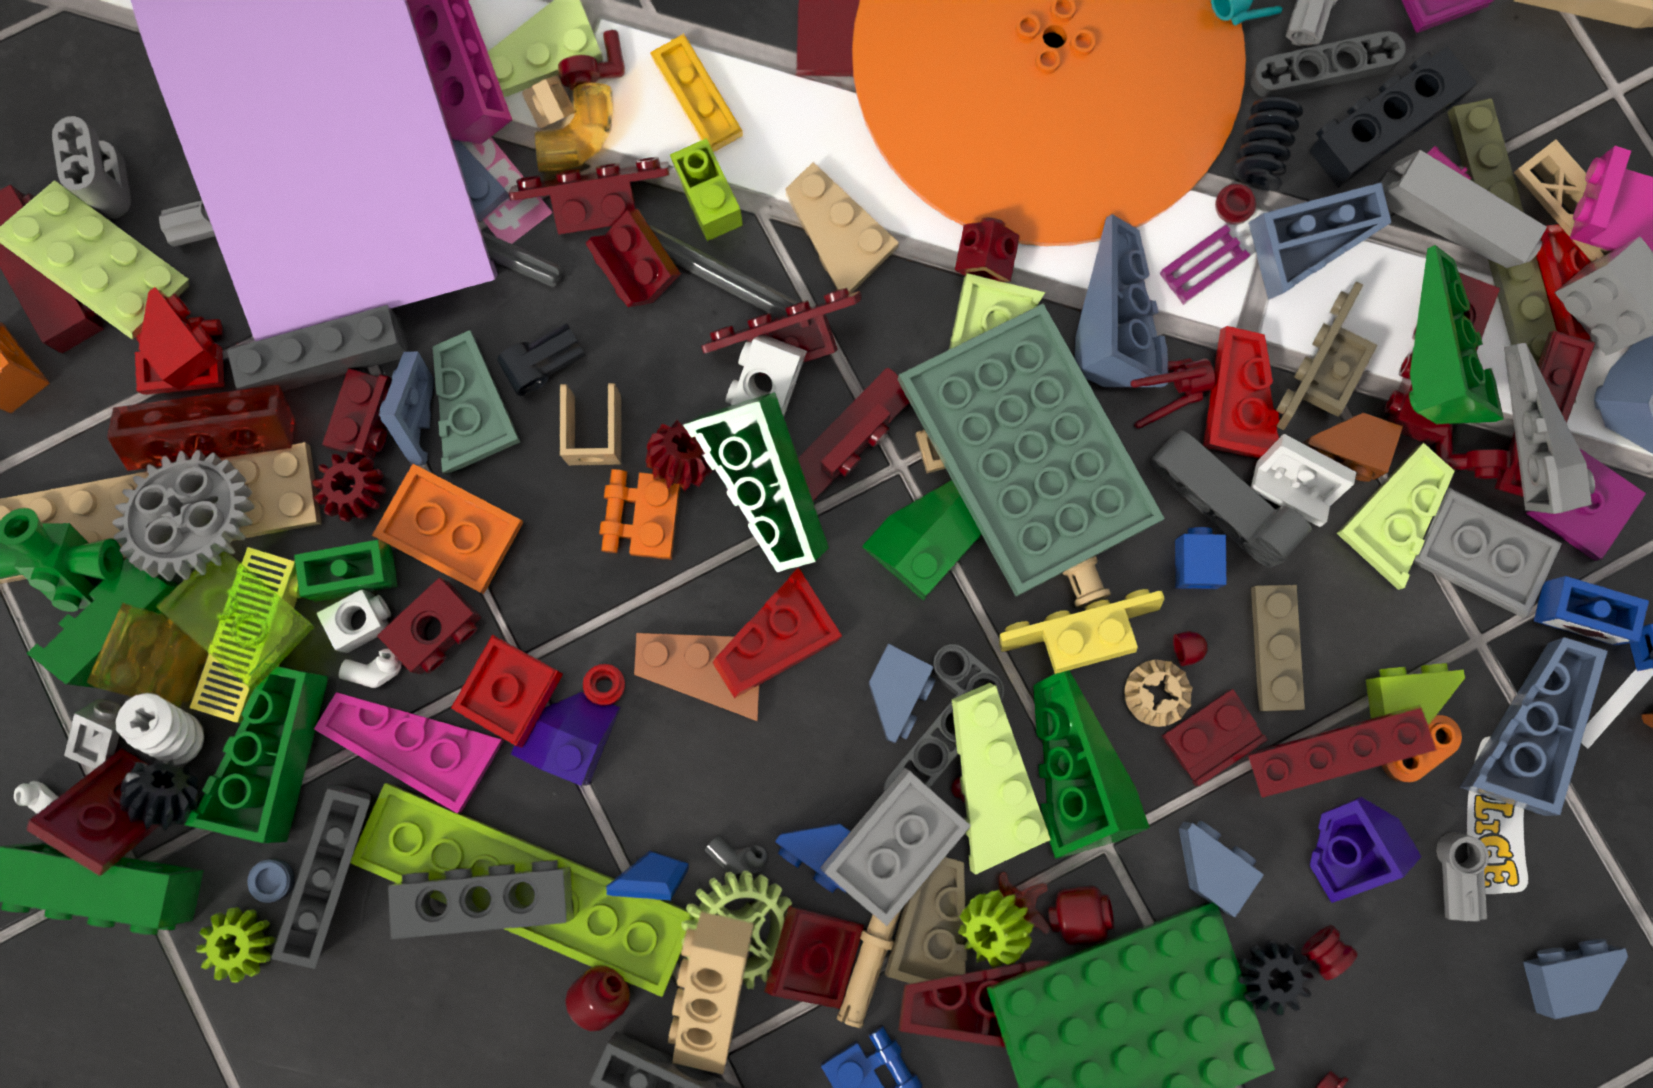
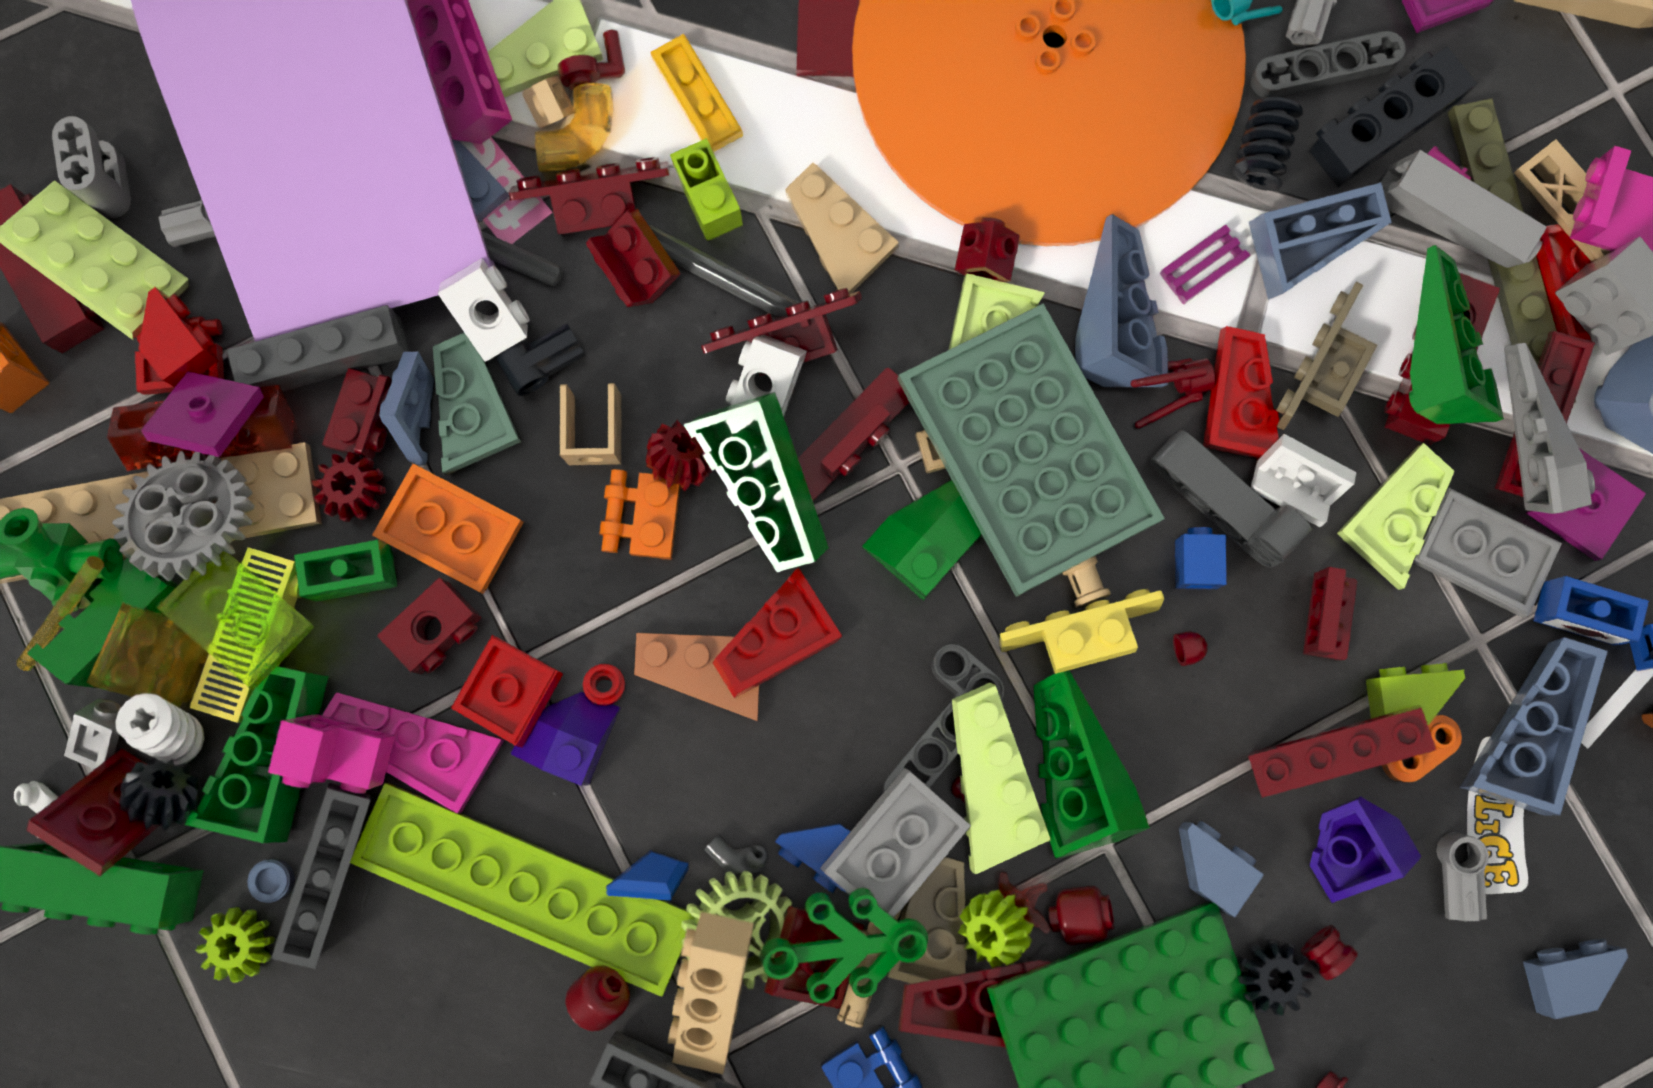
white brick [317,589,391,653] -> none
white arm [339,648,402,688] -> none
dark grey brick [388,860,574,939] -> none
sand blue slope [868,644,936,743] -> none
tan gear [1125,660,1193,727] -> none
dark red plate [1161,689,1268,786] -> none
dark red plate [1215,184,1256,224] -> none
dark tan plate [1251,585,1305,711] -> none
dark orange slope [1302,413,1403,482] -> none
dark red plate [1435,424,1510,479] -> none
none -> clear yellow bar [16,556,104,671]
none -> magenta plate [141,372,264,457]
none -> dark pink brick [268,714,395,794]
none -> white brick [438,258,530,362]
none -> green plant [760,888,928,1003]
none -> dark red bracket [1303,567,1357,661]

